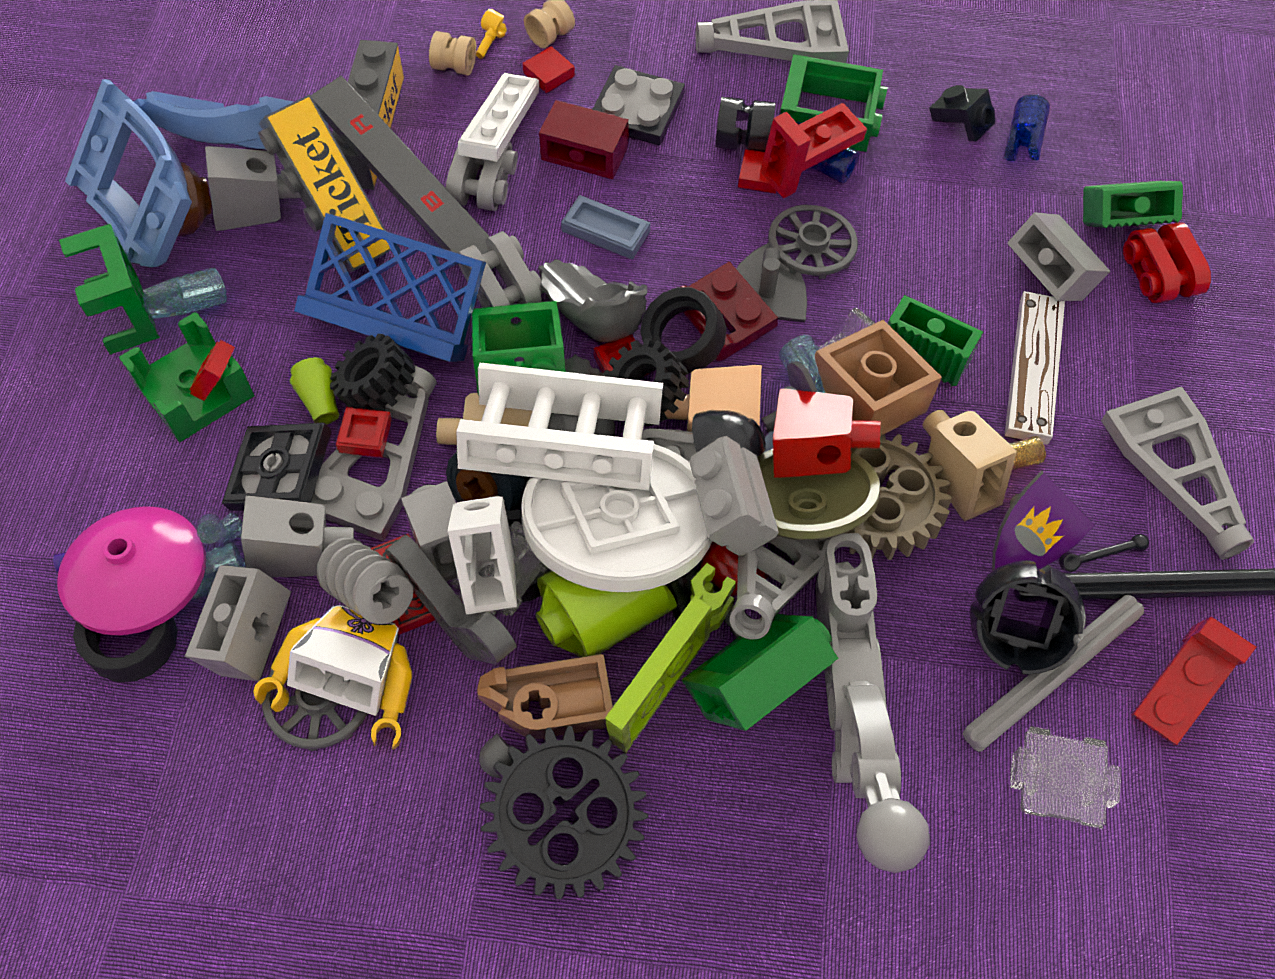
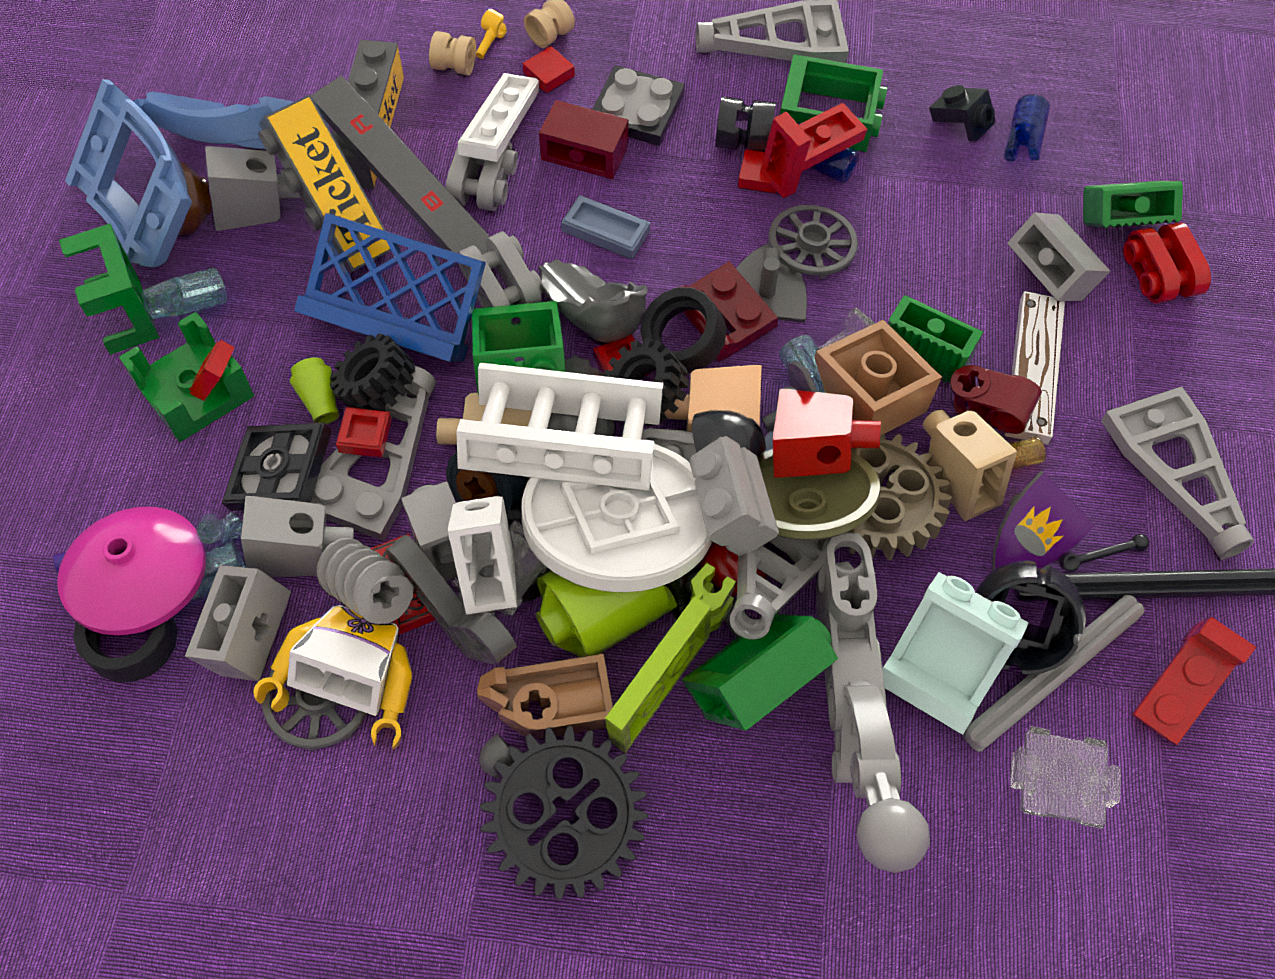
none -> light aqua panel [882,572,1029,735]
none -> dark red piece [950,365,1042,434]

